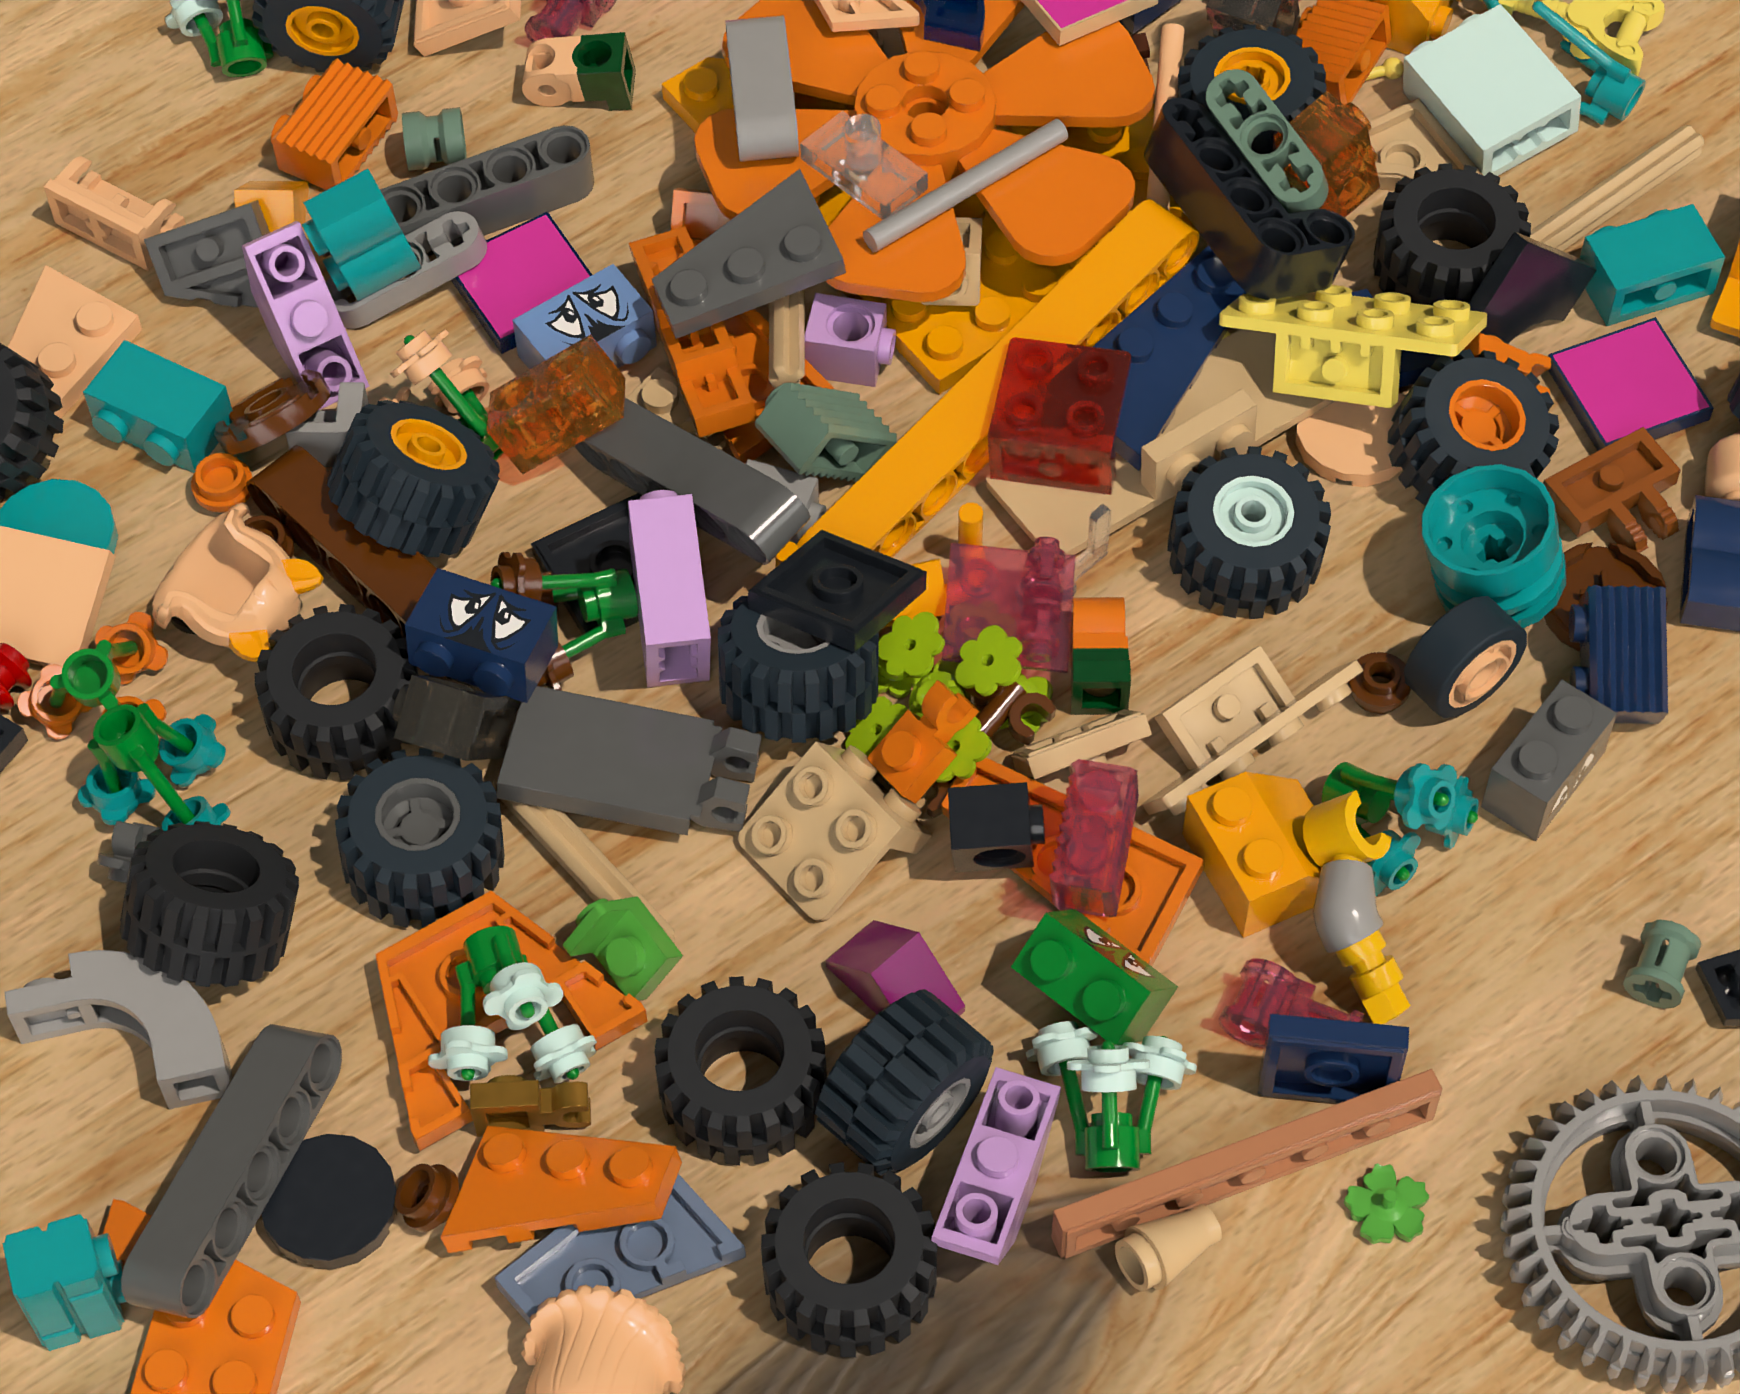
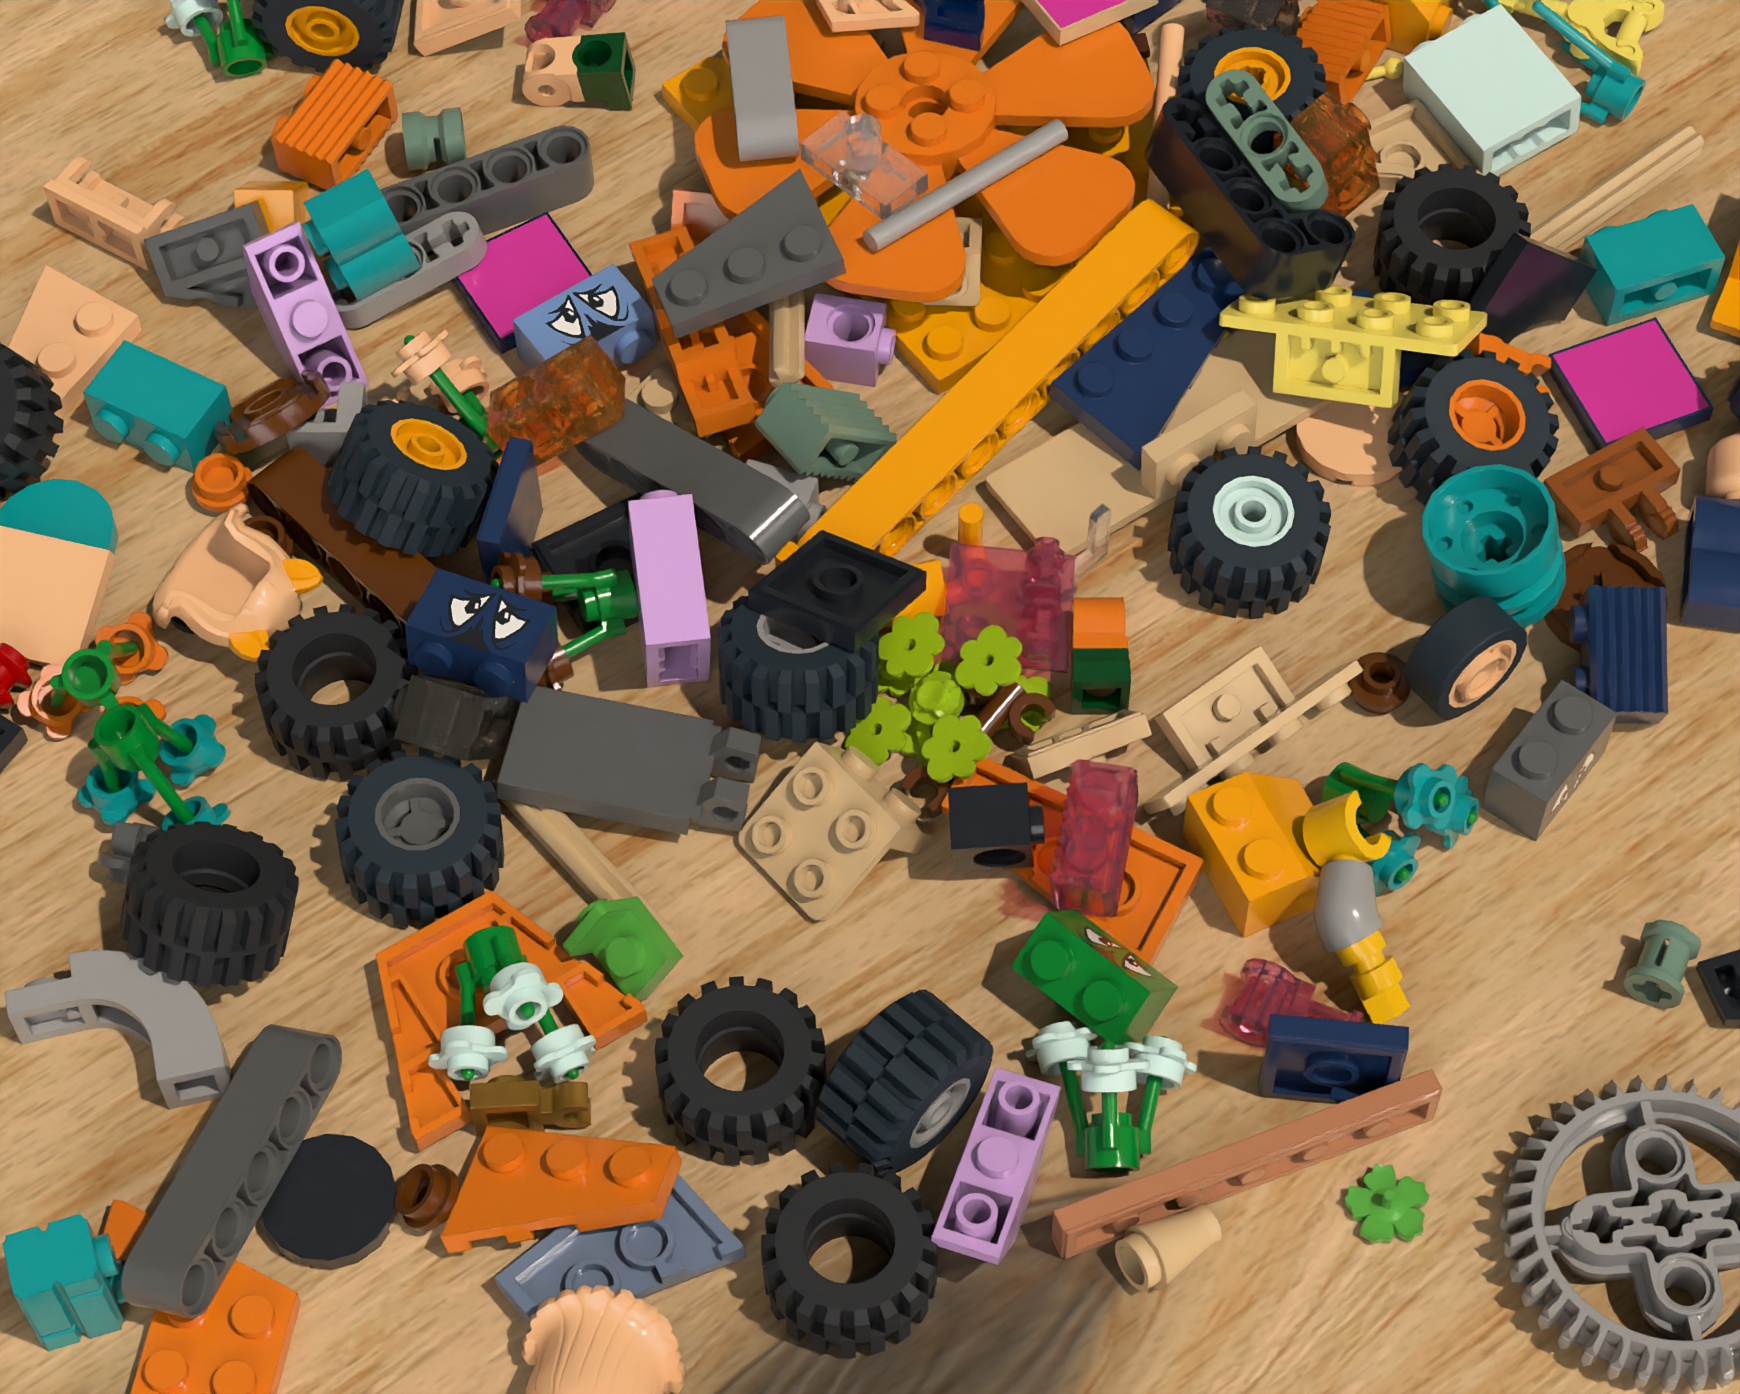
magenta slope [826,920,965,1016] -> none
orange plate [866,680,979,804] -> none
clear red bracket [987,337,1131,495] -> none
none -> dark blue tile [476,437,543,585]

